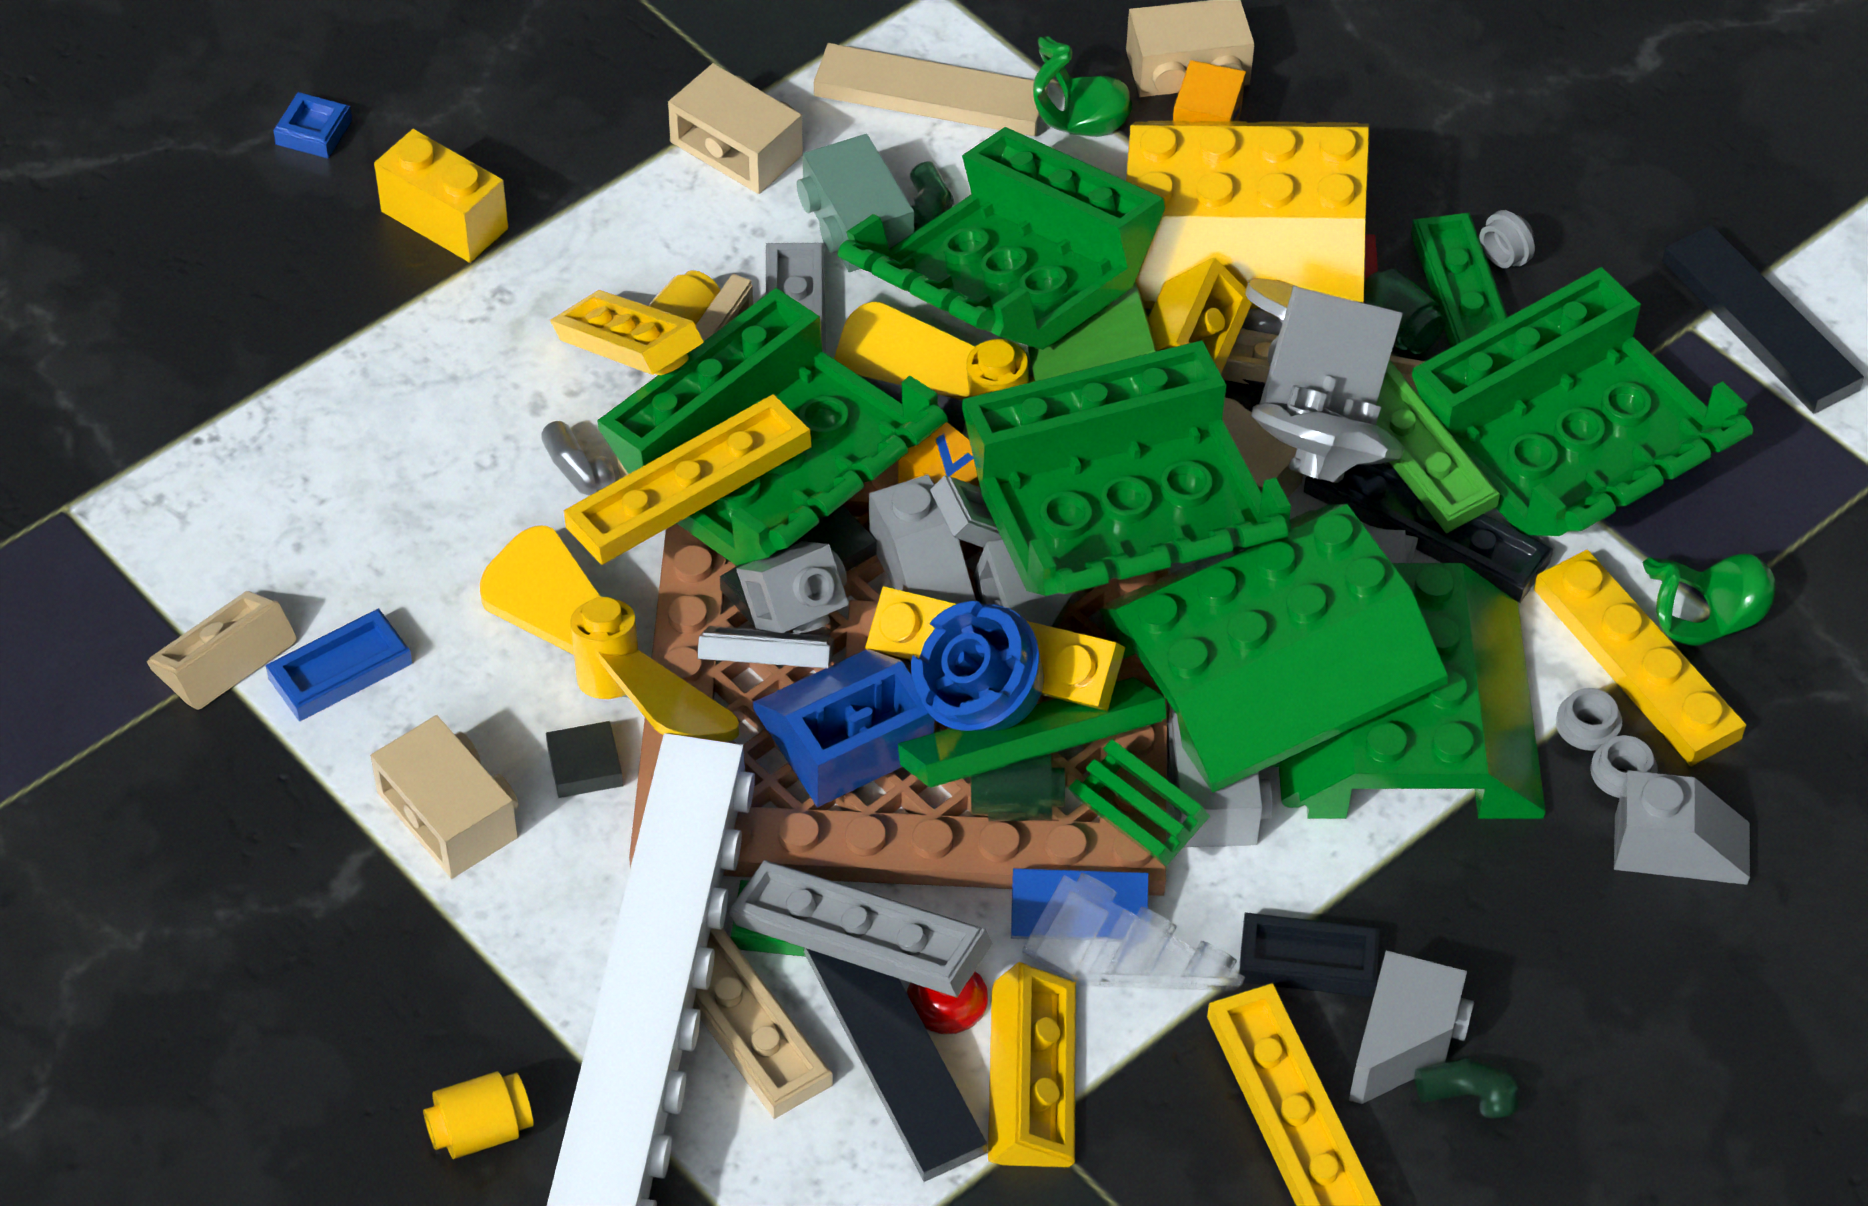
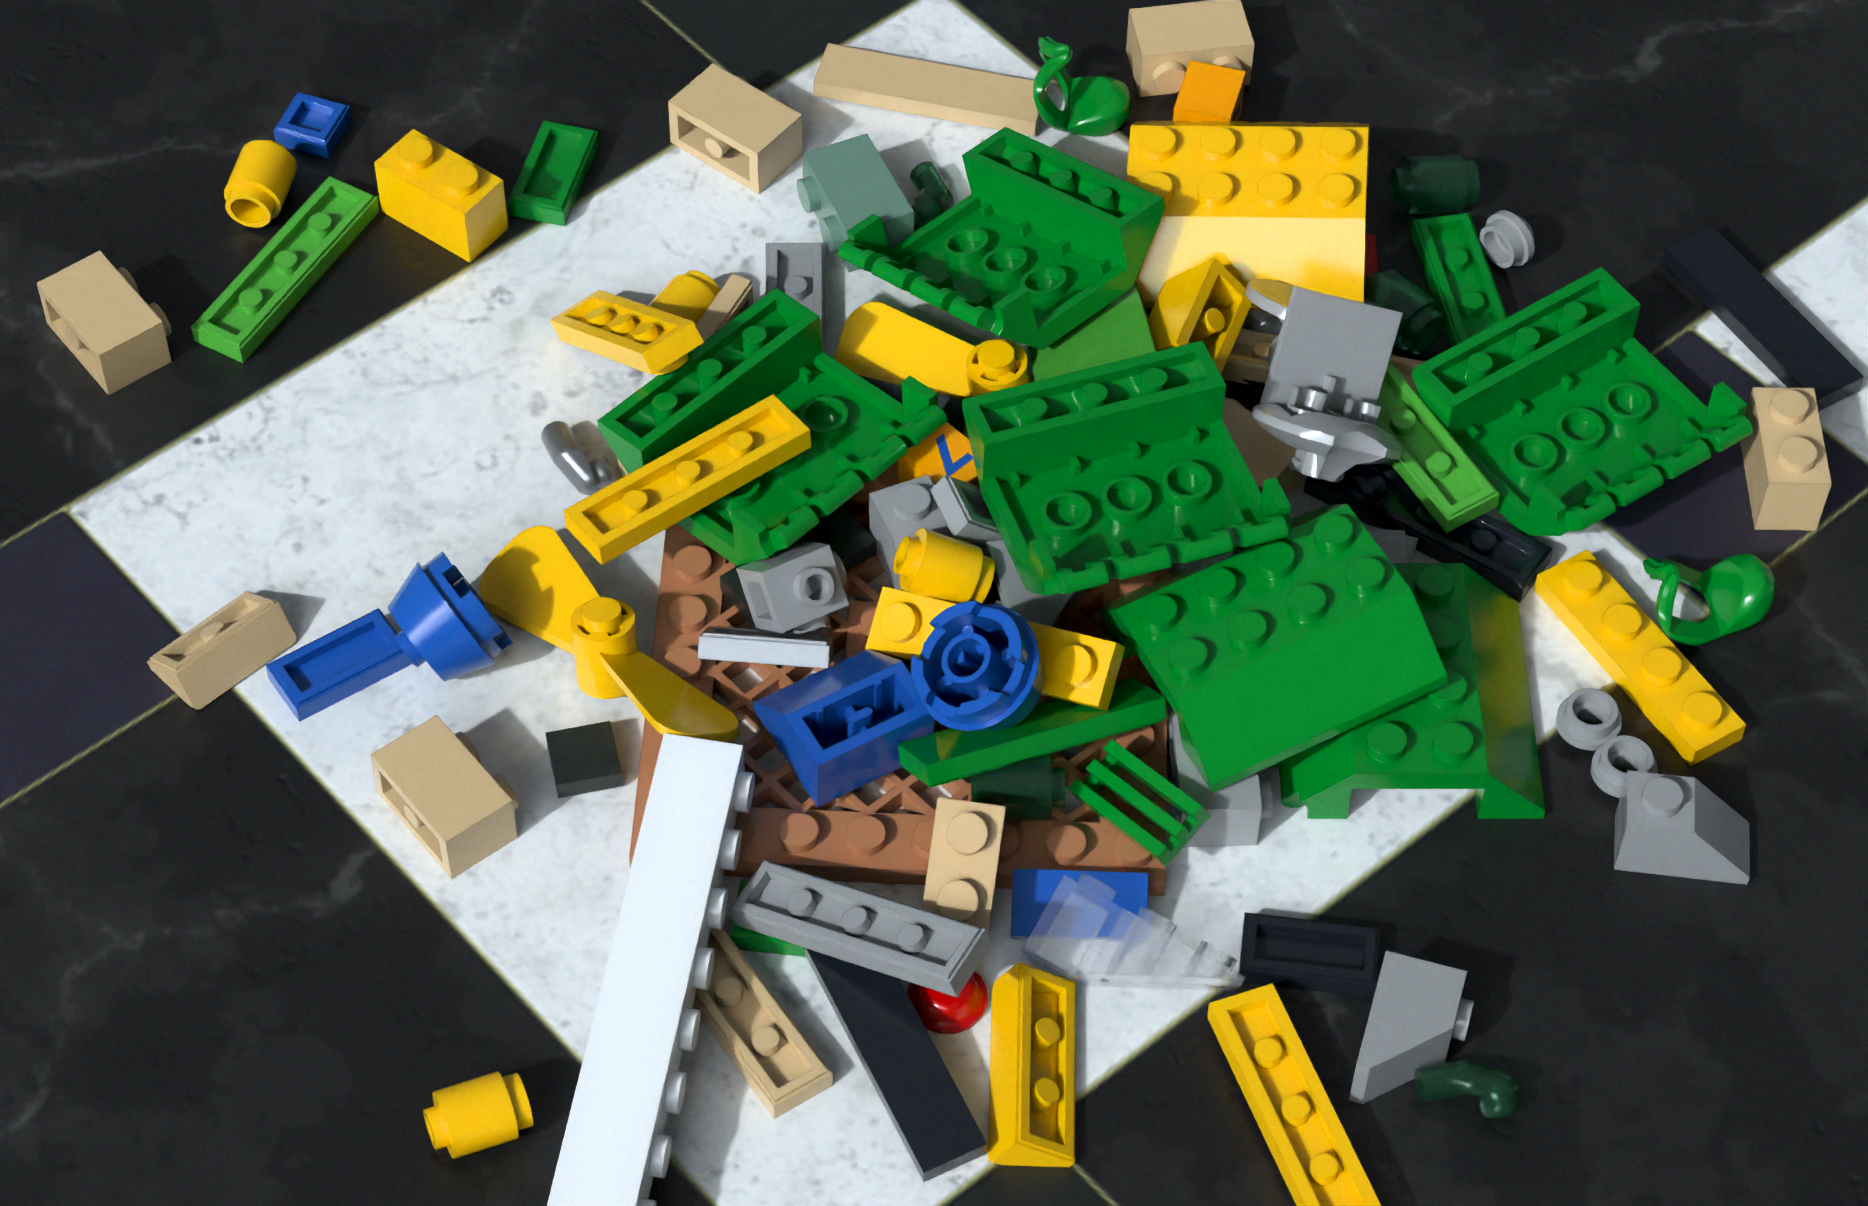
none -> tan brick [37,250,172,395]
none -> bright green tile [191,176,380,363]
none -> yellow brick [224,140,297,228]
none -> blue cone [387,551,514,682]
none -> green tile [508,120,600,226]
none -> yellow brick [893,528,995,604]
none -> tan brick [922,797,1006,935]
none -> clear green brick [1389,154,1479,214]
none -> tan brick [1740,387,1832,531]

